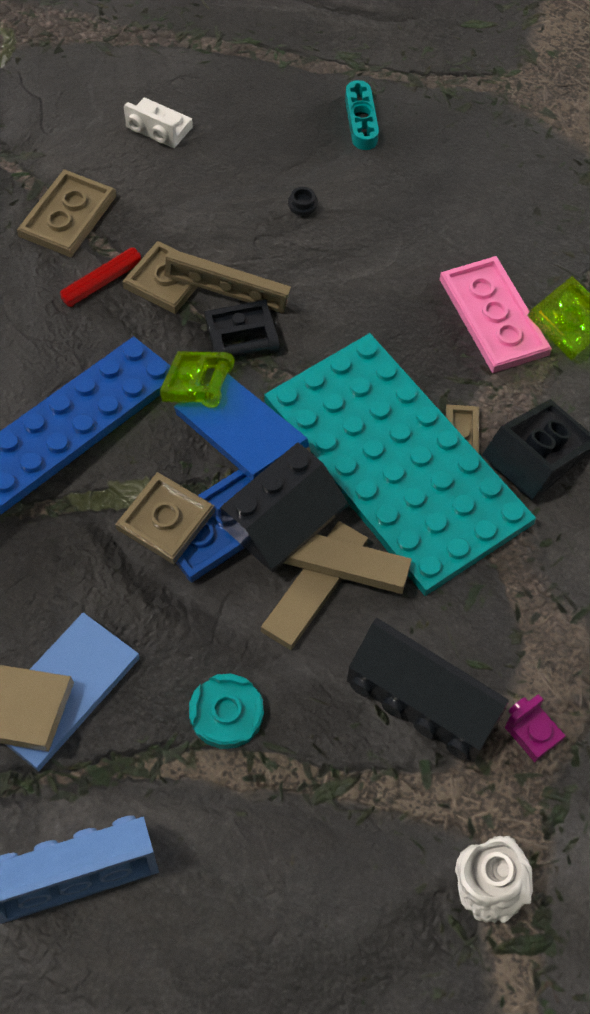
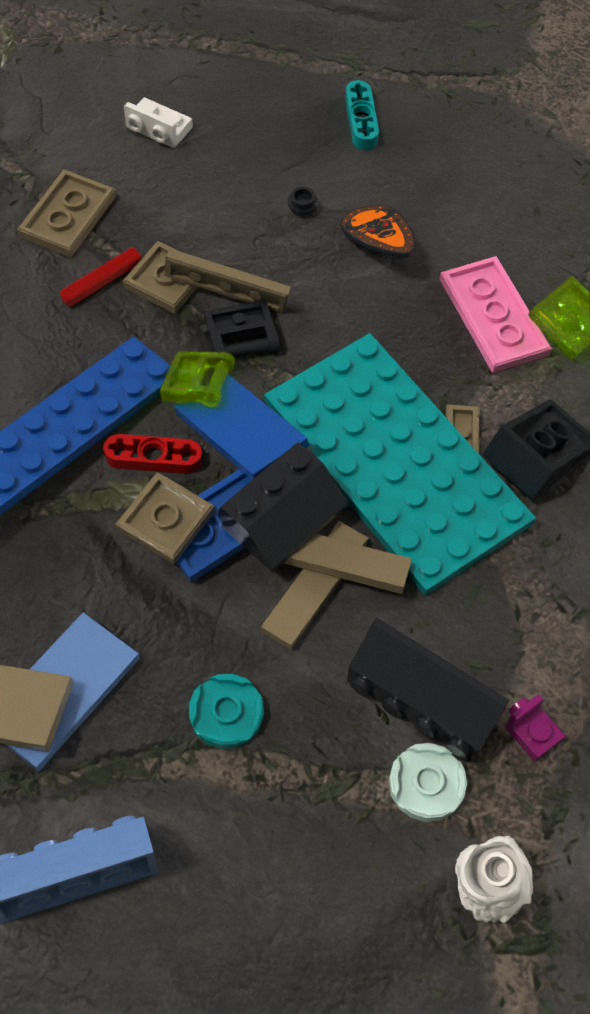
none -> red beam [103,434,202,474]
none -> shield [340,205,416,258]
none -> light aqua tile [389,743,467,822]

